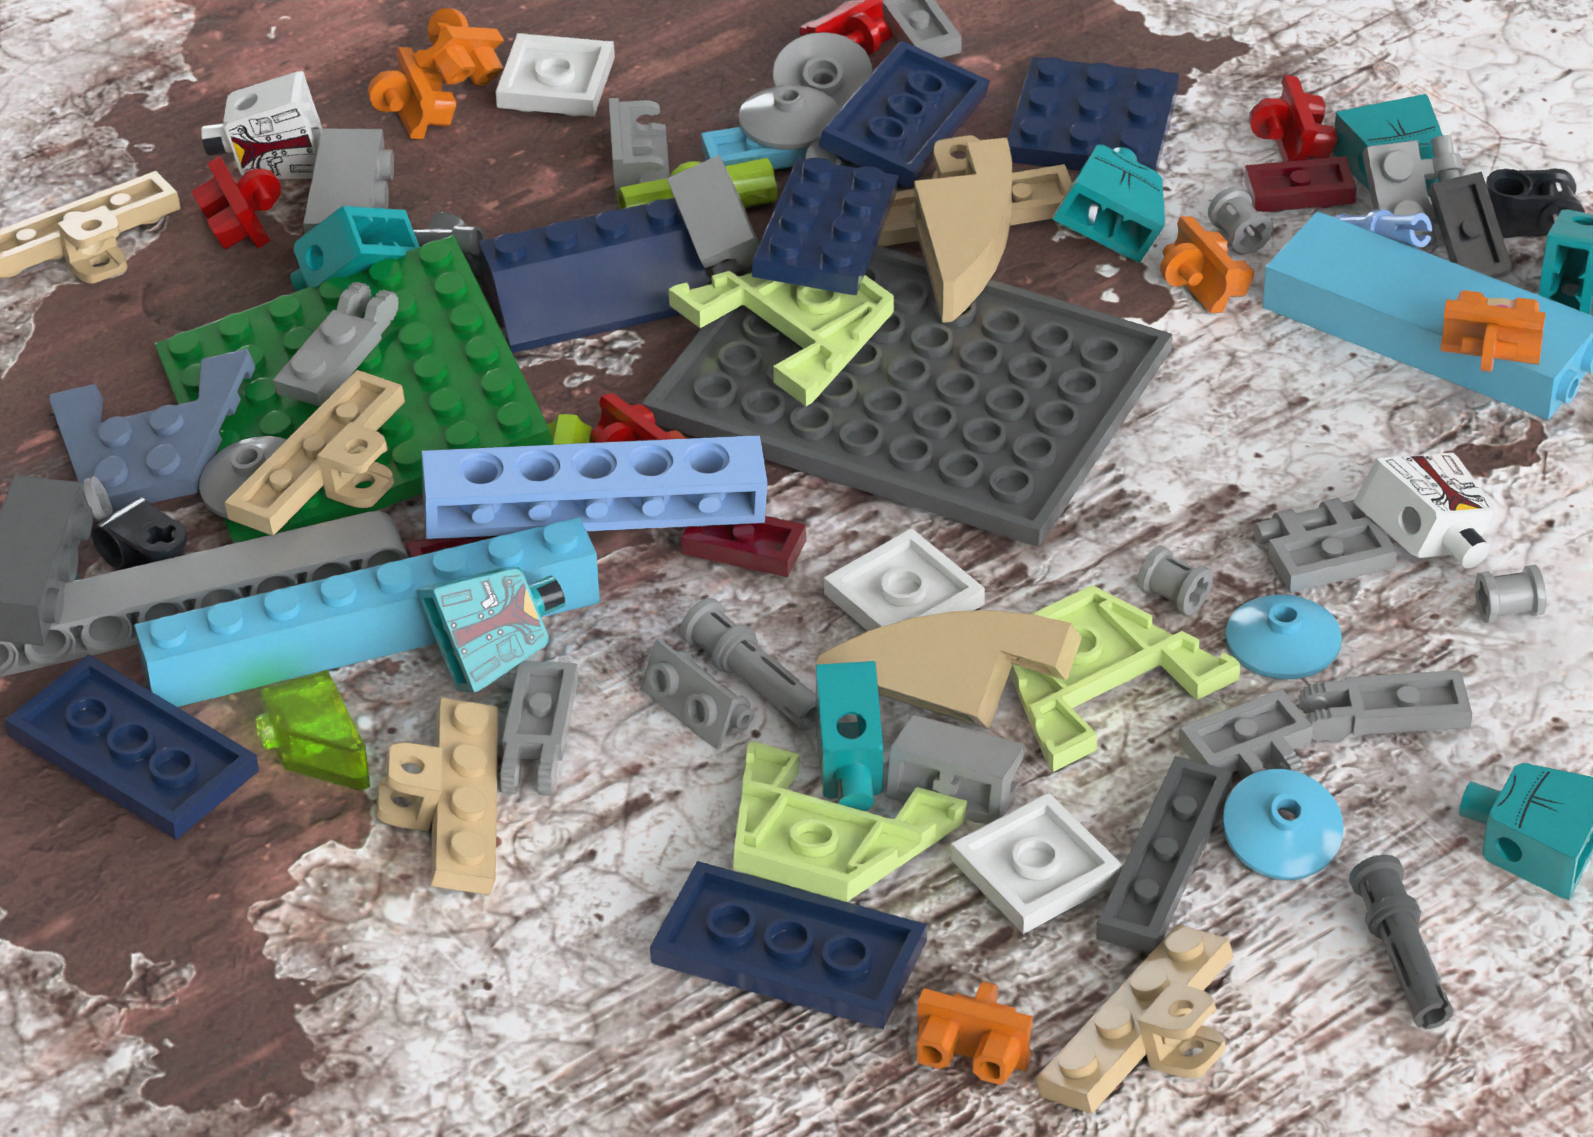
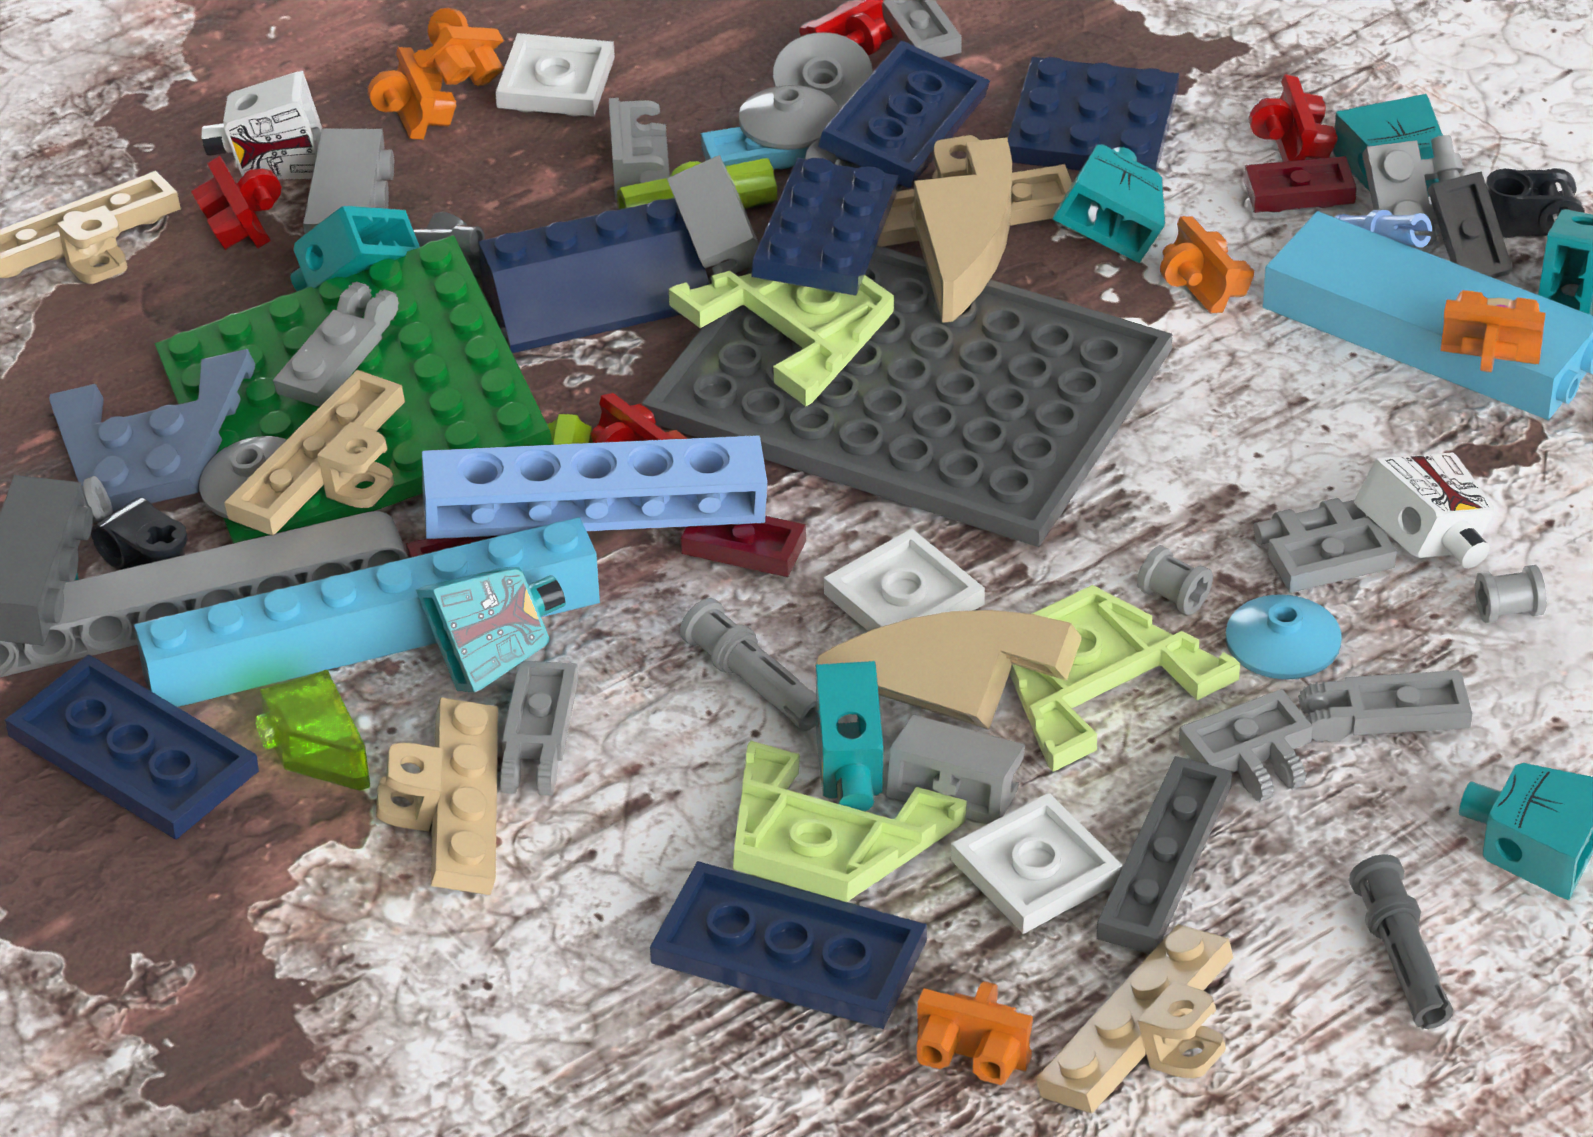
light grey hinge [640,639,754,749] -> none
light grey bush [1208,186,1273,254] -> none
medium azure dish [1222,769,1344,880] -> none

